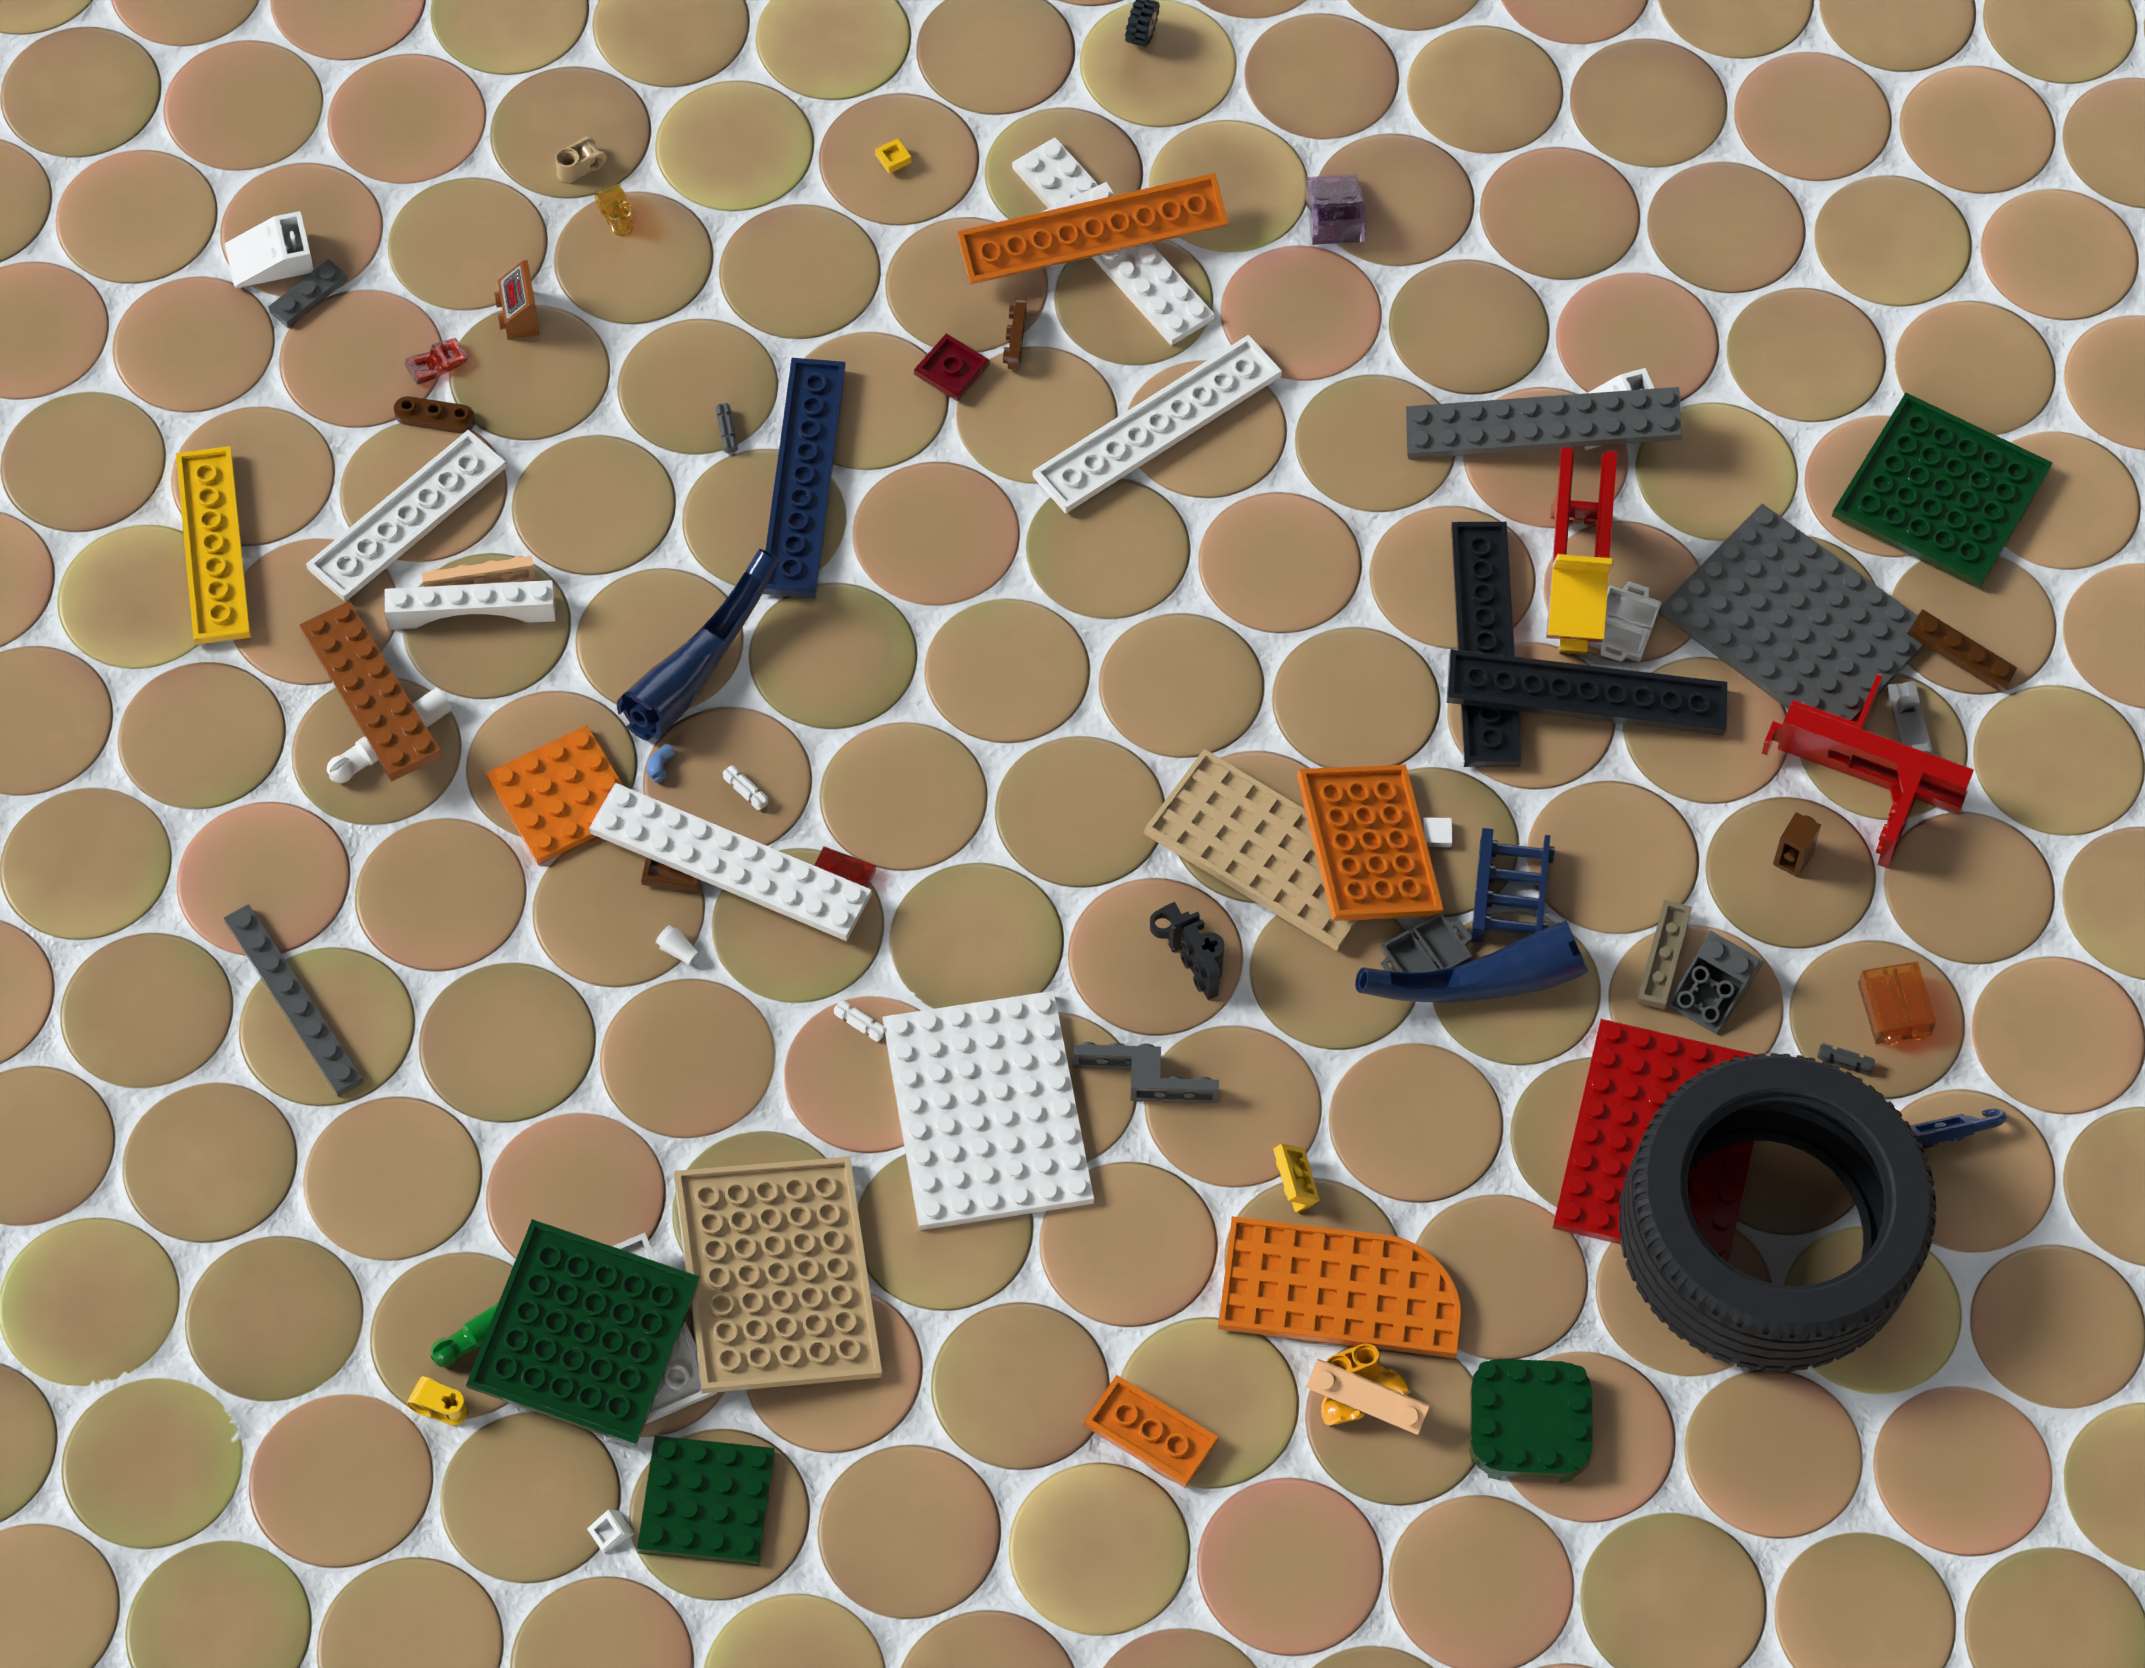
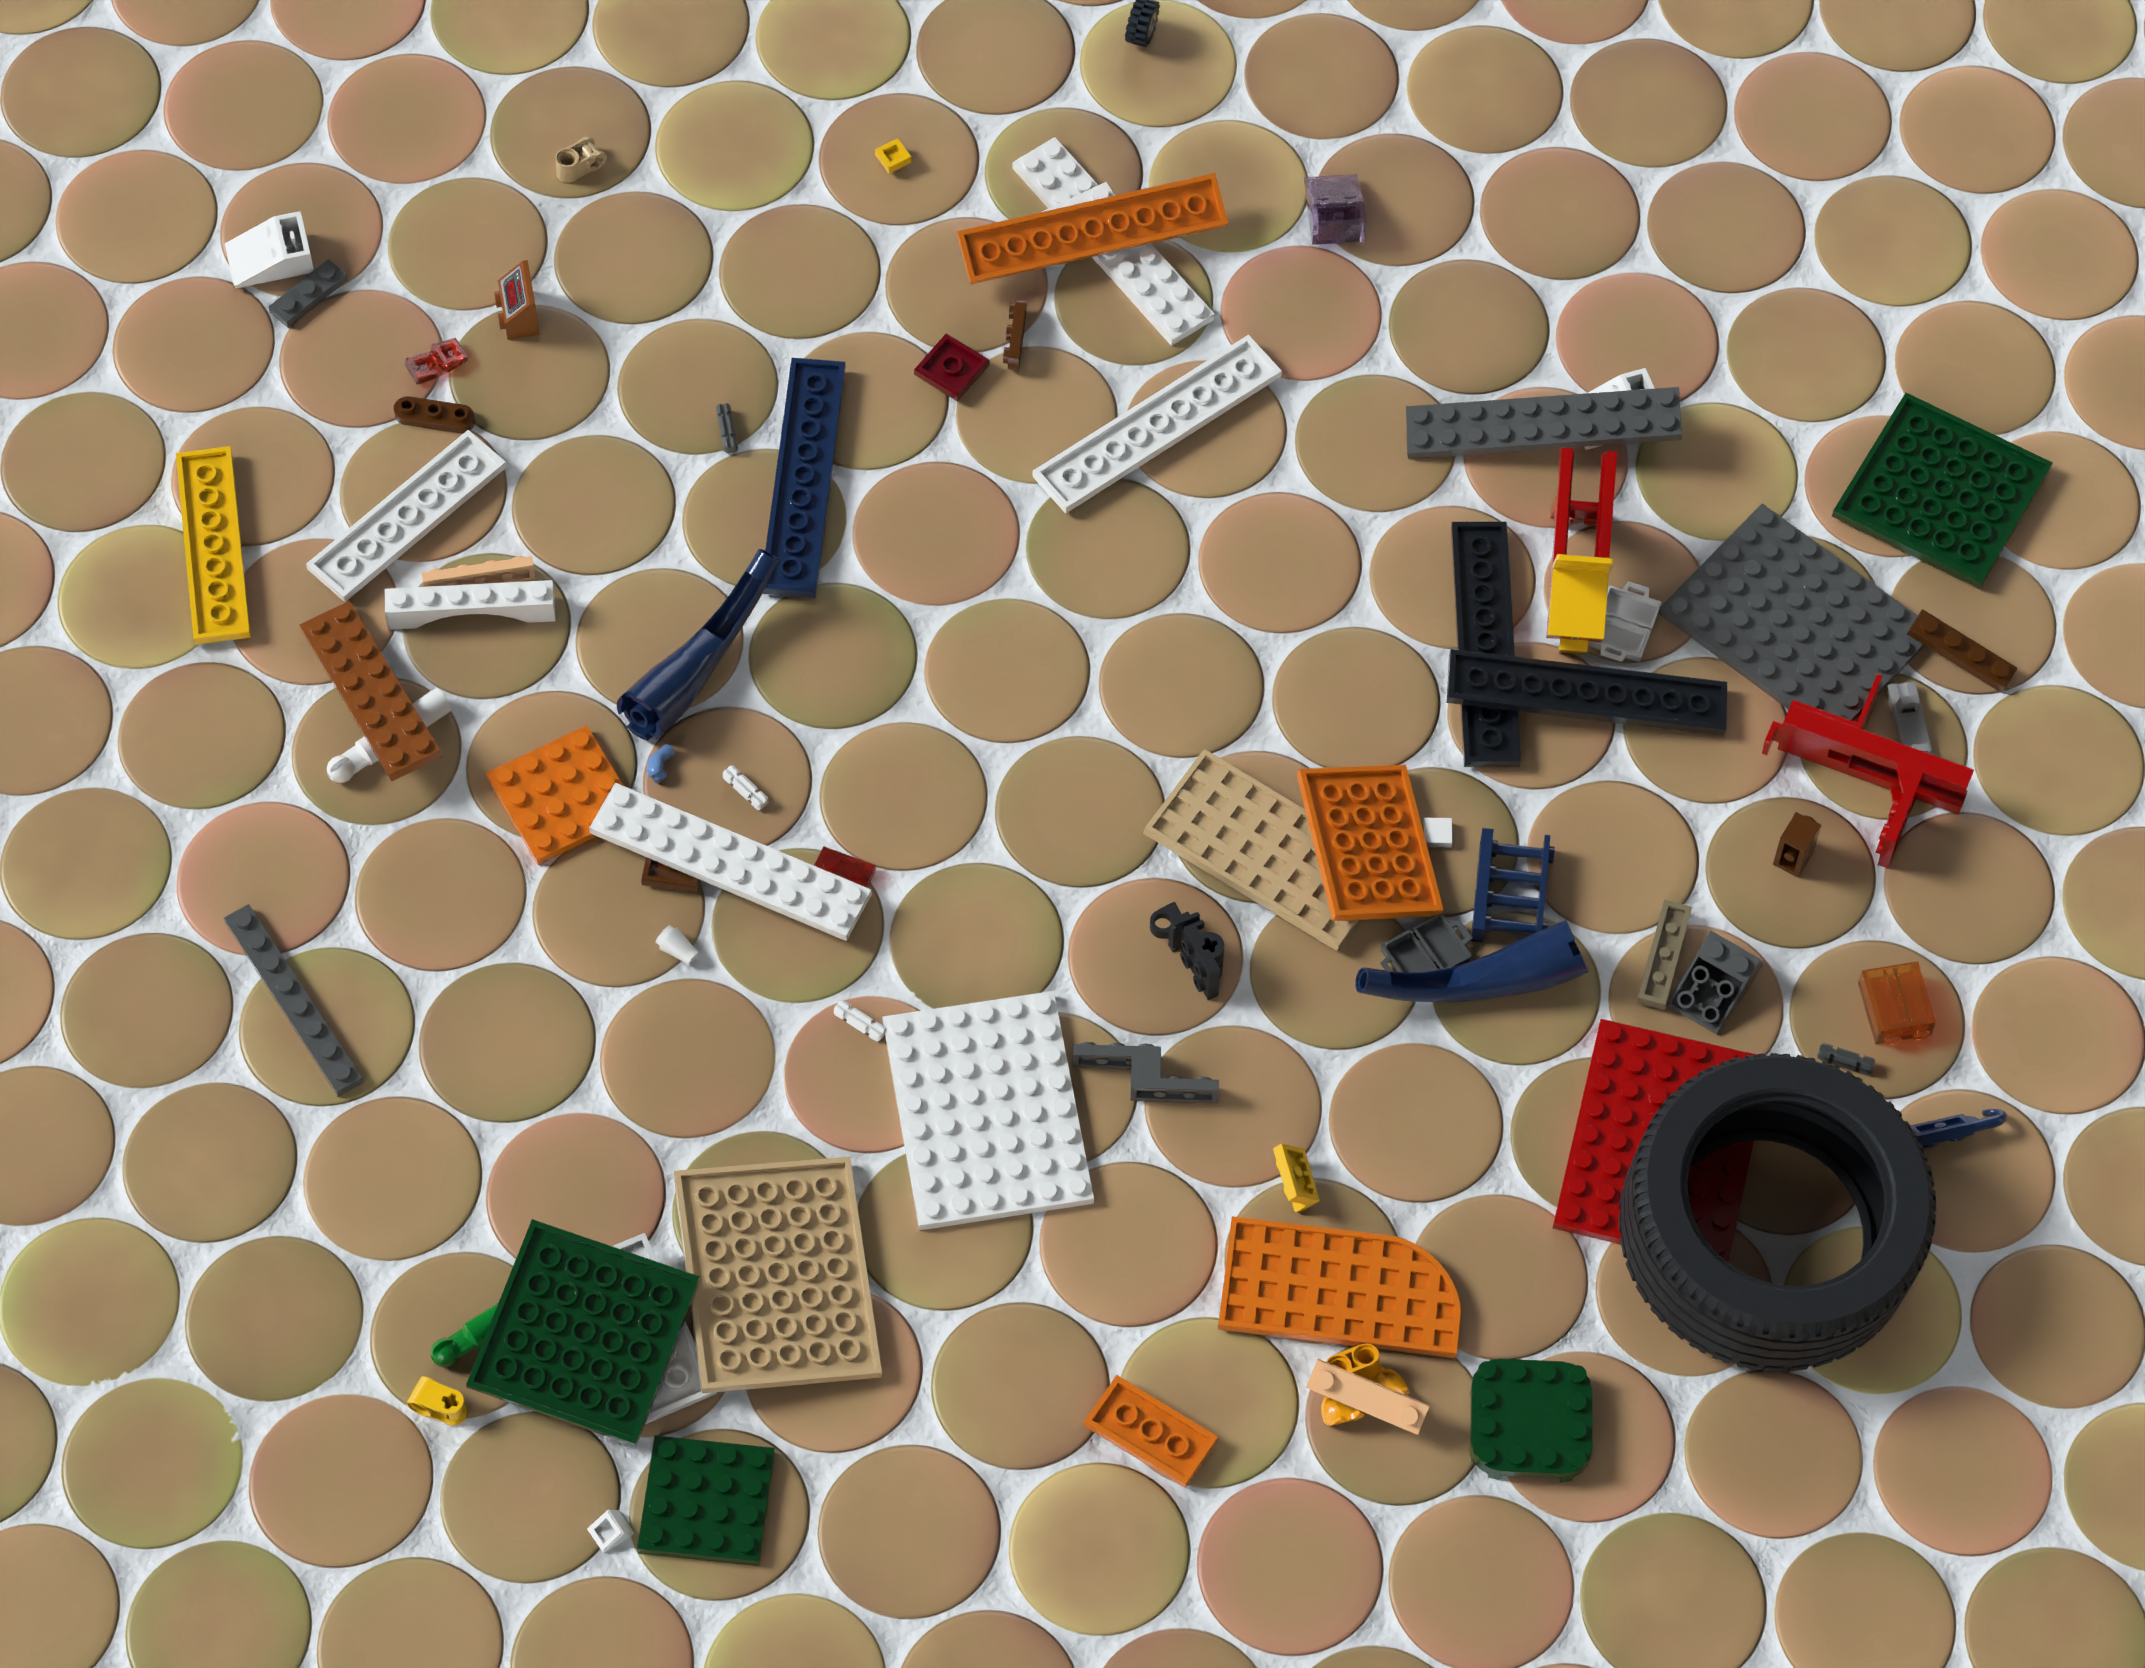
clear yellow piece [594,184,634,236] -> none

